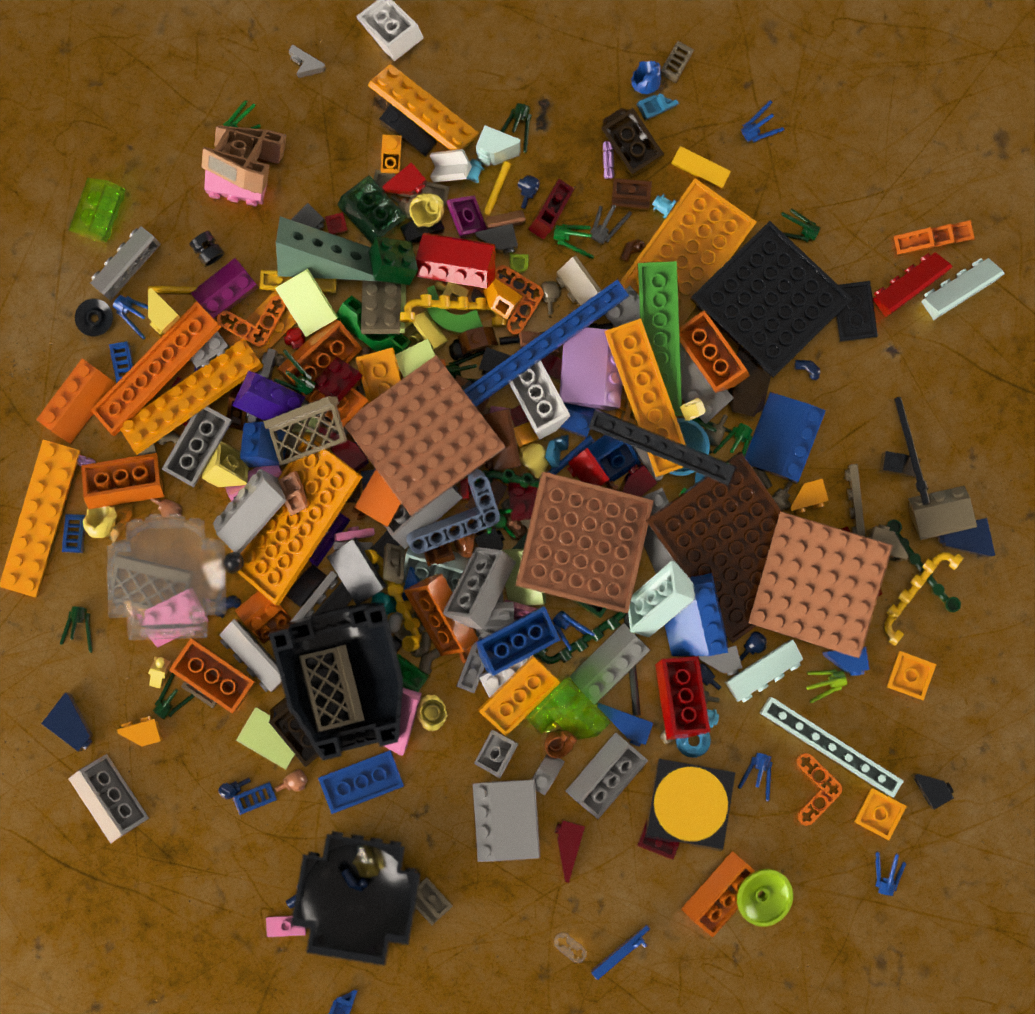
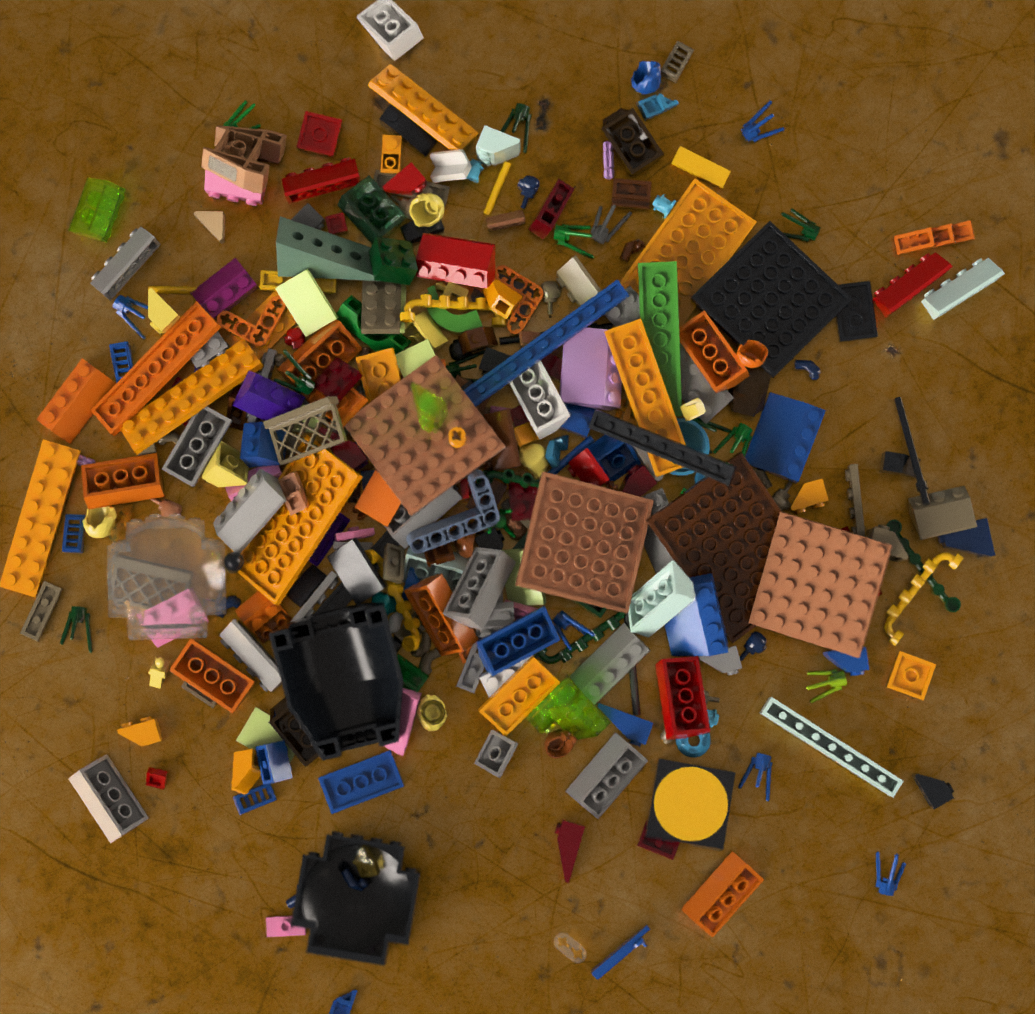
dark blue slope [41,692,93,752] -> none
black dish [75,299,113,337] -> none
dark green plant [153,673,195,720] -> none
black wheel [189,231,225,267] -> none
dark blue piece [218,778,251,800] -> none
nougat piece [275,769,307,792] -> none
light grey slope [288,44,326,78] -> none
dark tan fence [299,645,364,732] -> none
dark tan plate [416,877,453,925] -> none
magenta slope [446,195,487,239] -> none
light grey slope [473,780,540,862] -> none
dark grey slope [475,224,518,255] -> none
lime tile [510,254,529,274] -> none
light grey slope [531,754,565,795] -> none
dark blue piece [700,663,721,690] -> none
dark tan piece [704,414,728,447] -> none
light aqua slope [725,640,803,703] -> none
lime dish [737,869,793,926] -> none
orange beam [796,753,842,826] -> none
light orange plate [854,788,907,840] -> none
none -> dark tan plate [20,581,63,641]
none -> red plate [146,767,168,790]
none -> tan slope [193,211,225,244]
none -> light orange slope [232,749,261,794]
none -> blue brick [255,740,293,785]
none -> red slope [281,158,362,204]
none -> red plate [296,111,343,158]
none -> clear neon green slope [410,382,448,433]
none -> light orange bush [448,427,466,448]
none -> orange hair [737,340,768,368]

